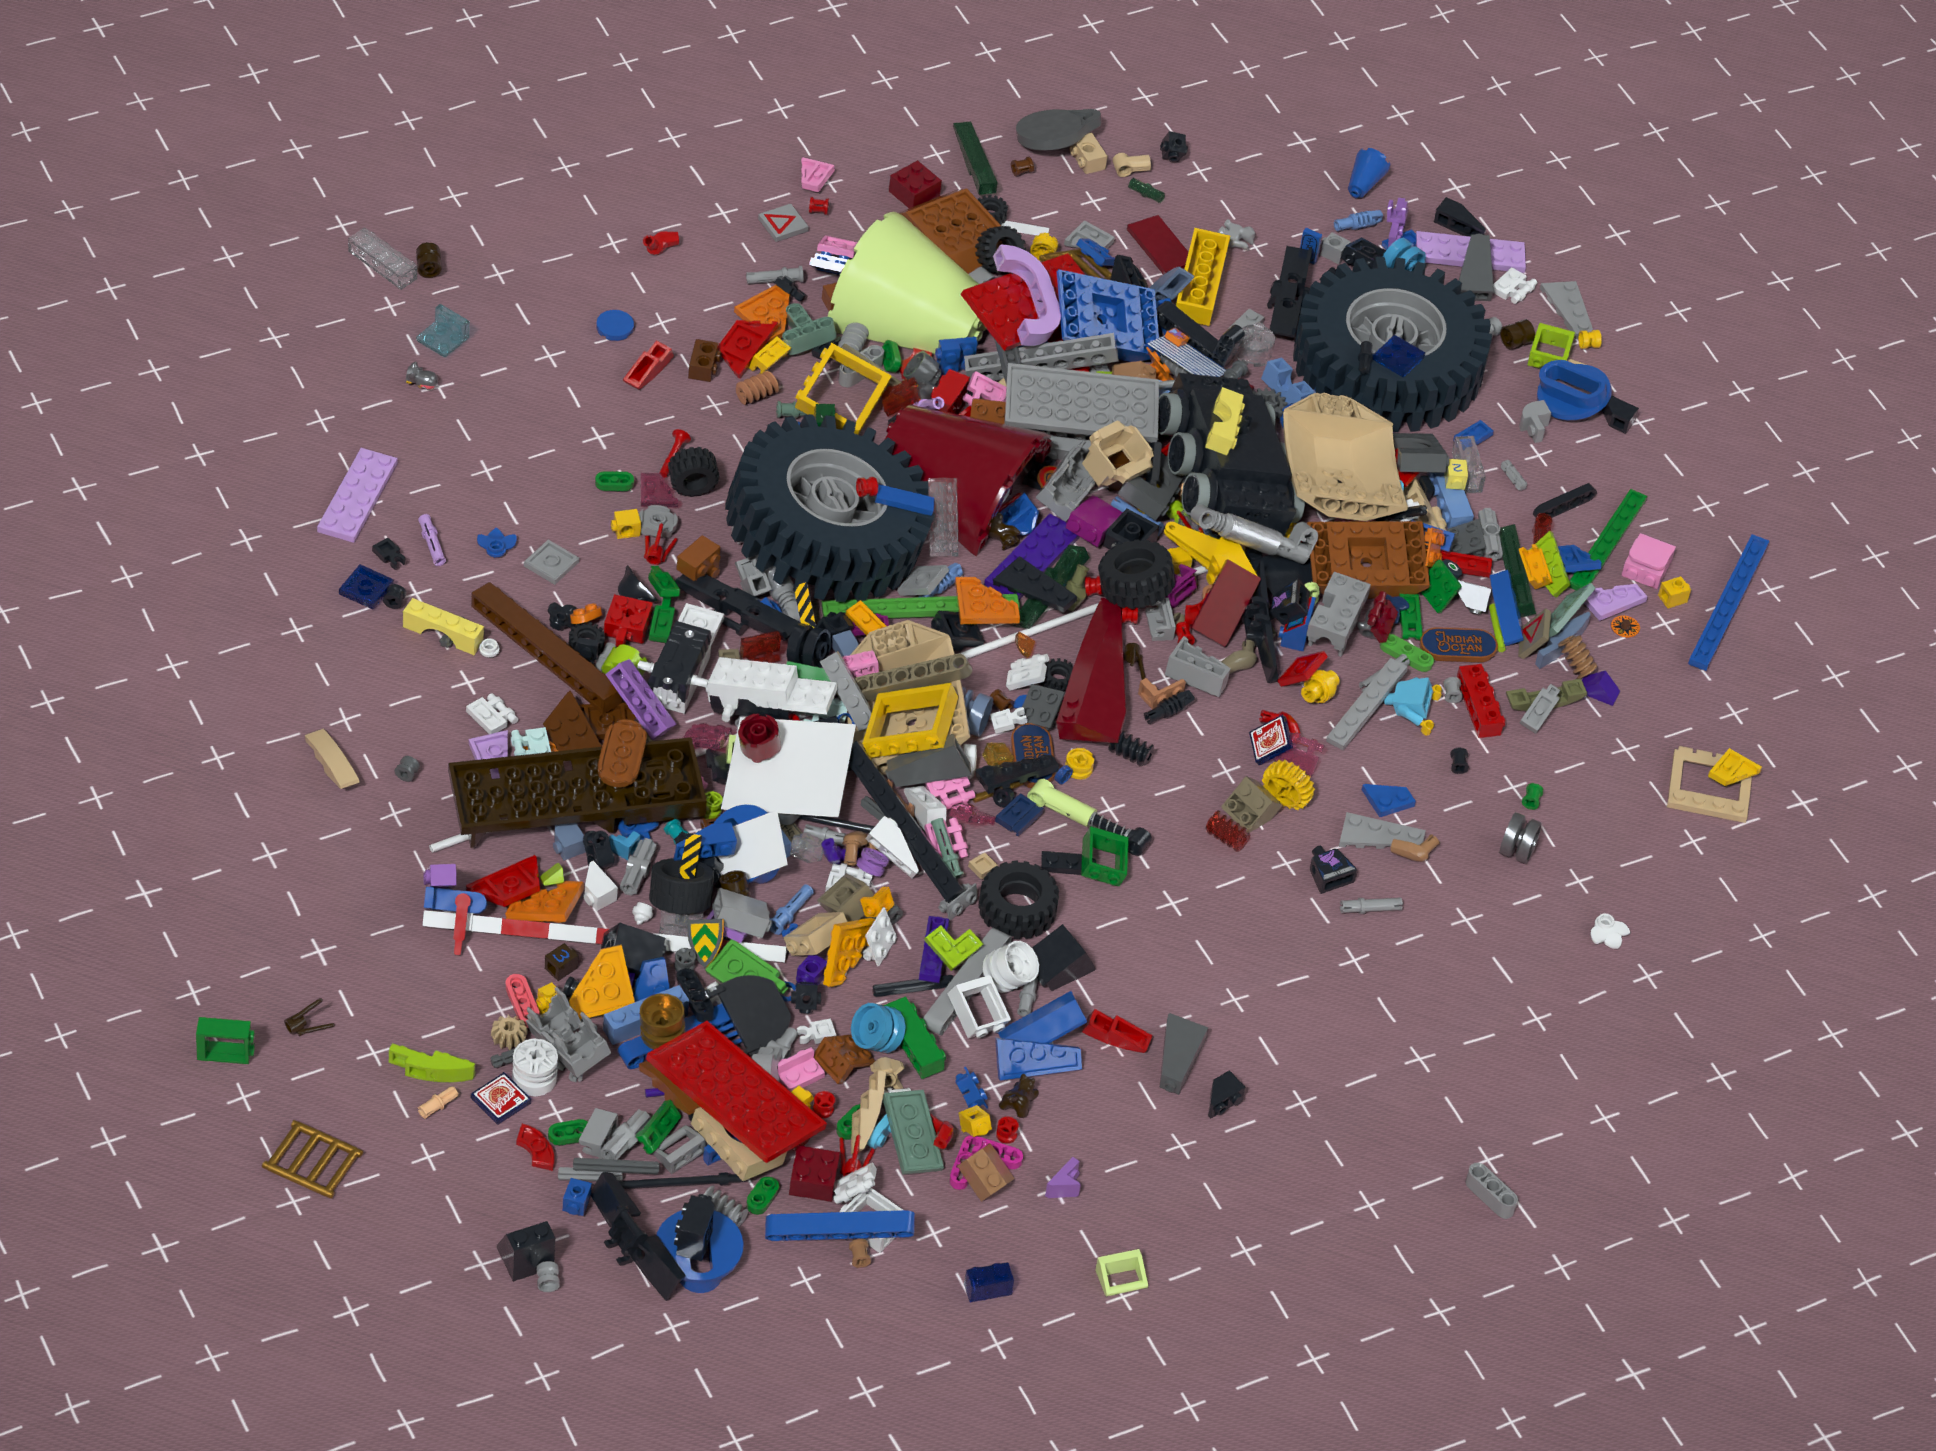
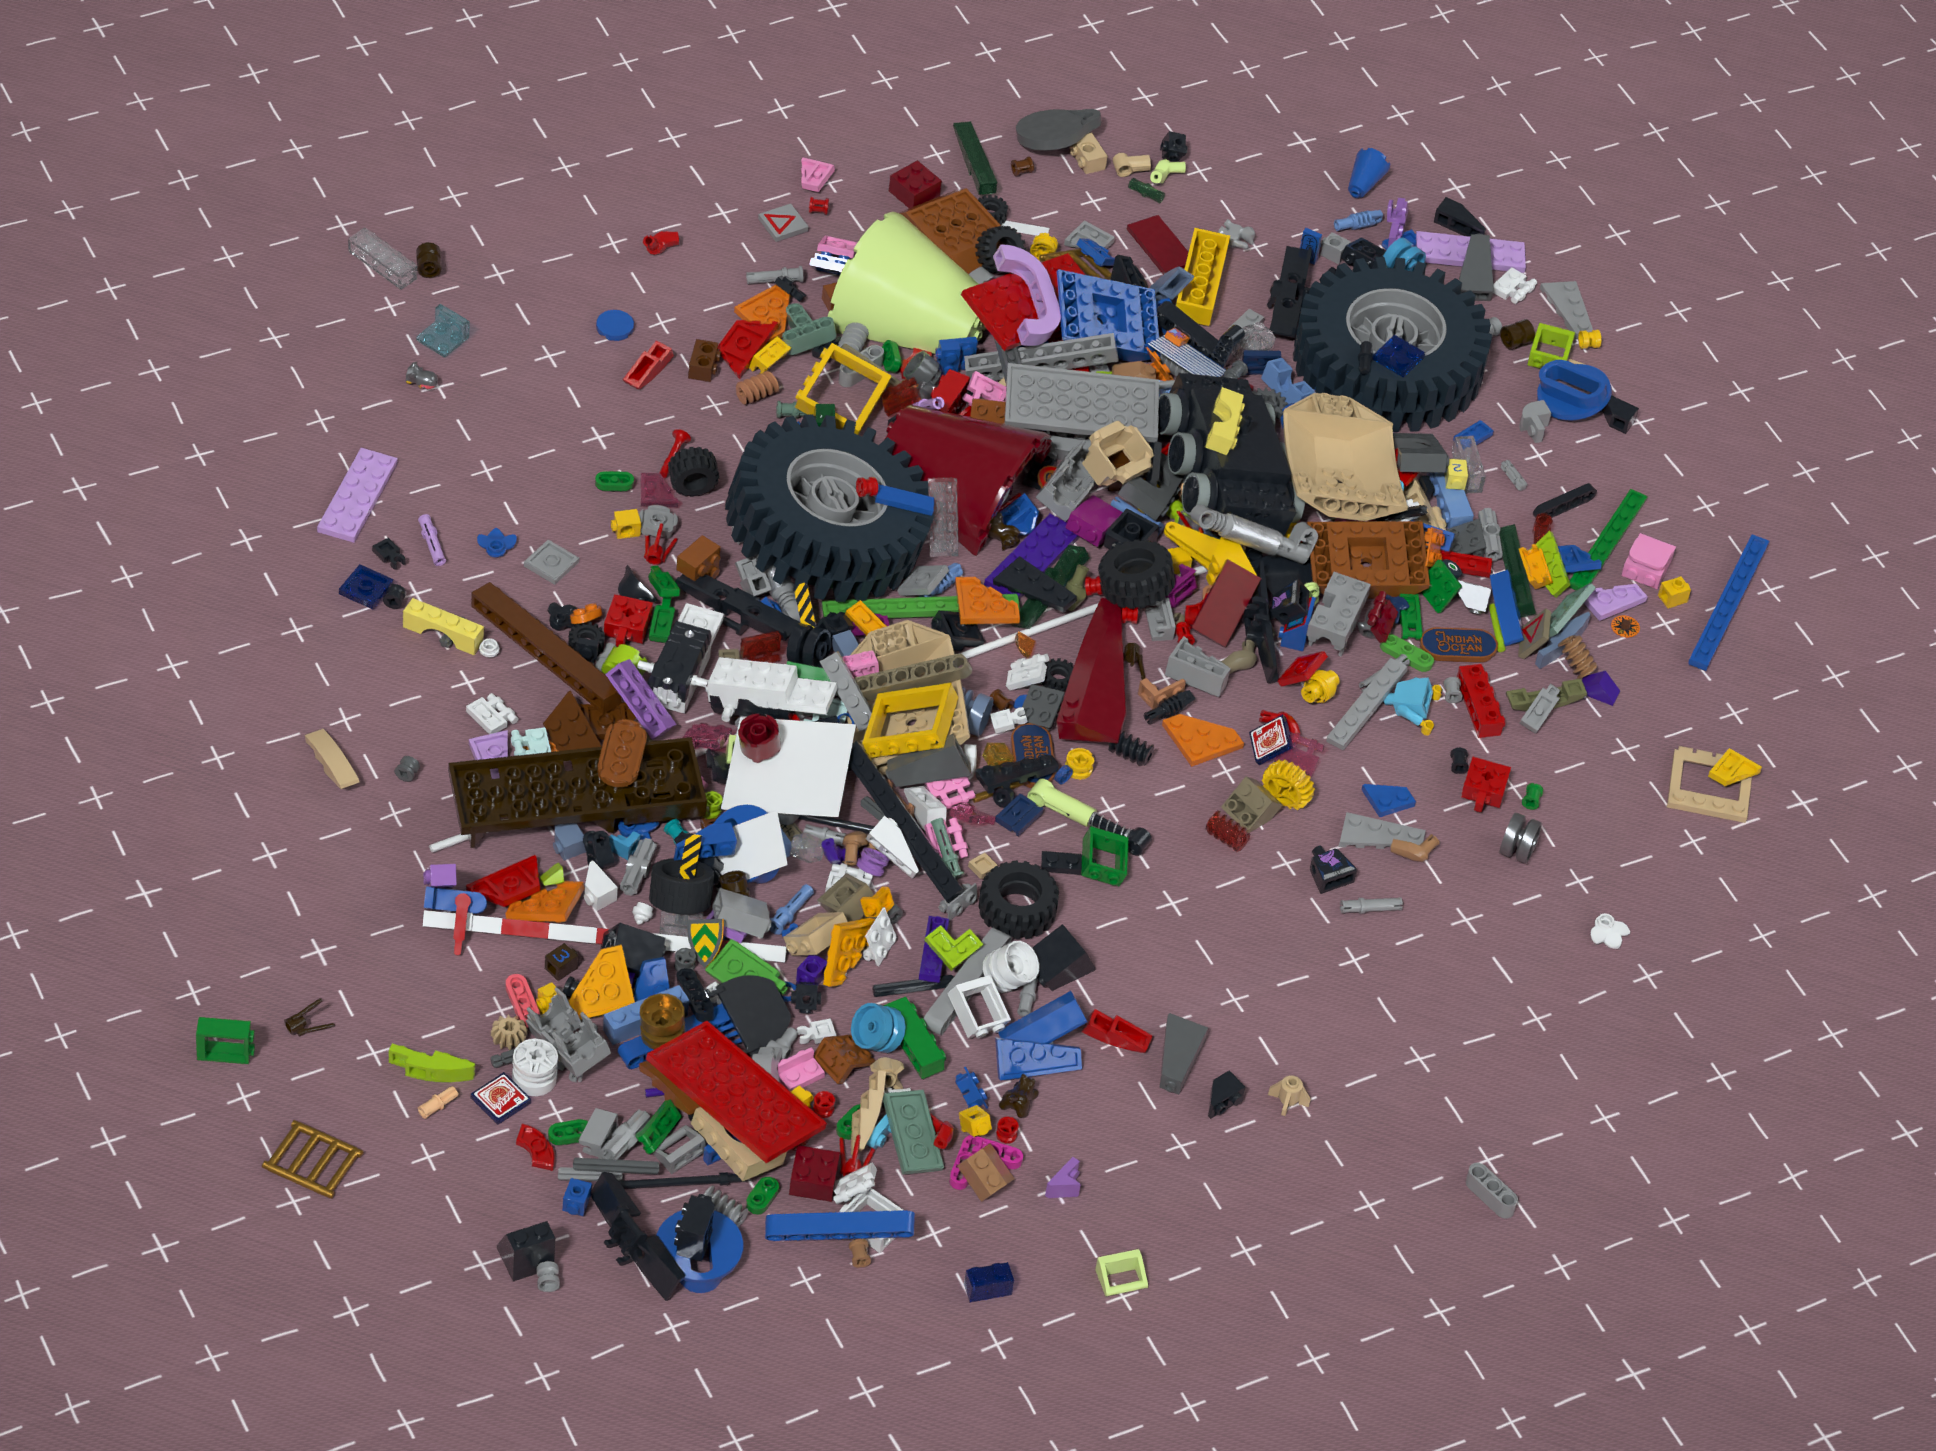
none -> yellowish green arm [1150,159,1186,183]
none -> orange plate [1162,714,1244,767]
none -> dark blue plate [1242,350,1281,375]
none -> tan brick [1268,1076,1311,1116]
none -> red hinge [1461,757,1511,812]

